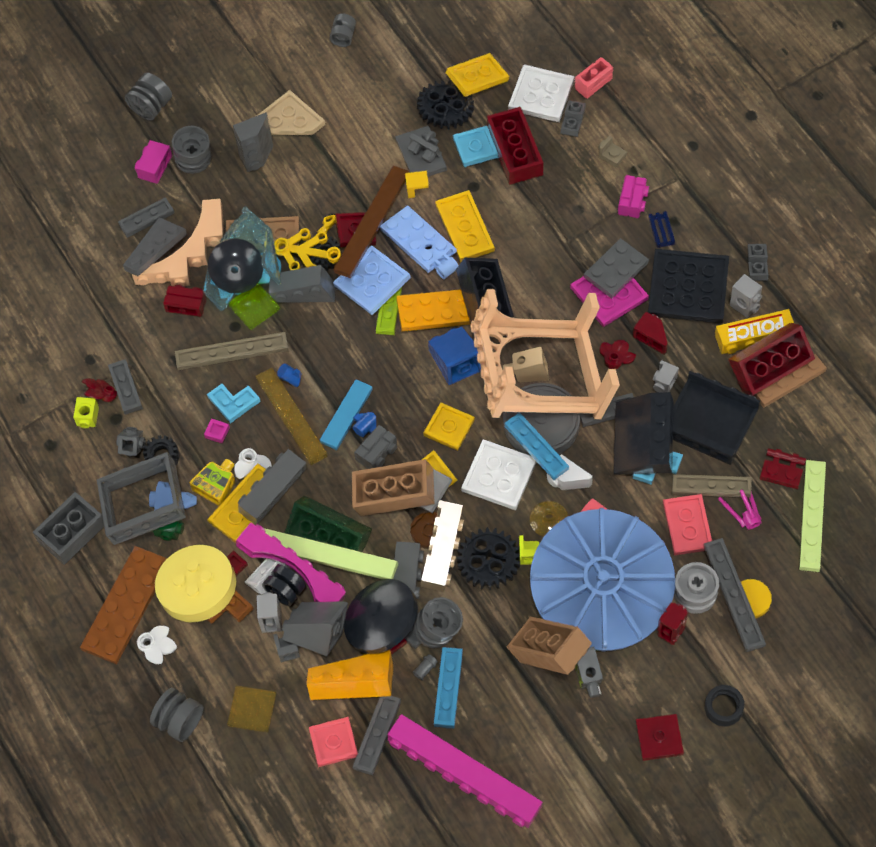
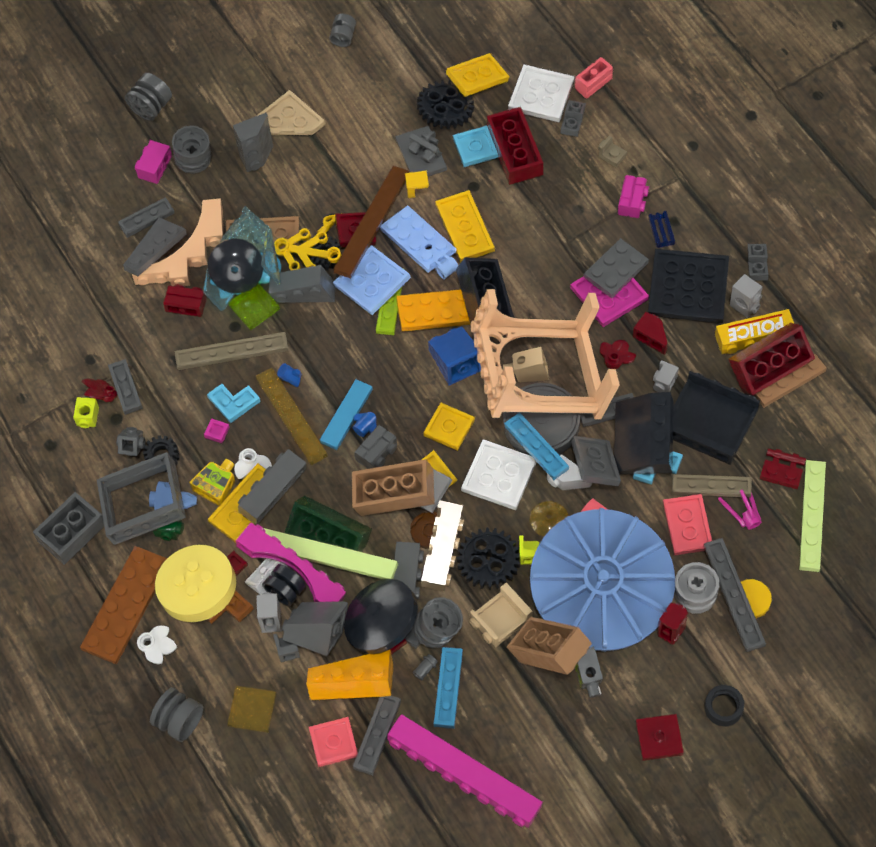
none -> tan panel [469,583,532,648]
none -> dark grey plate [571,436,621,486]

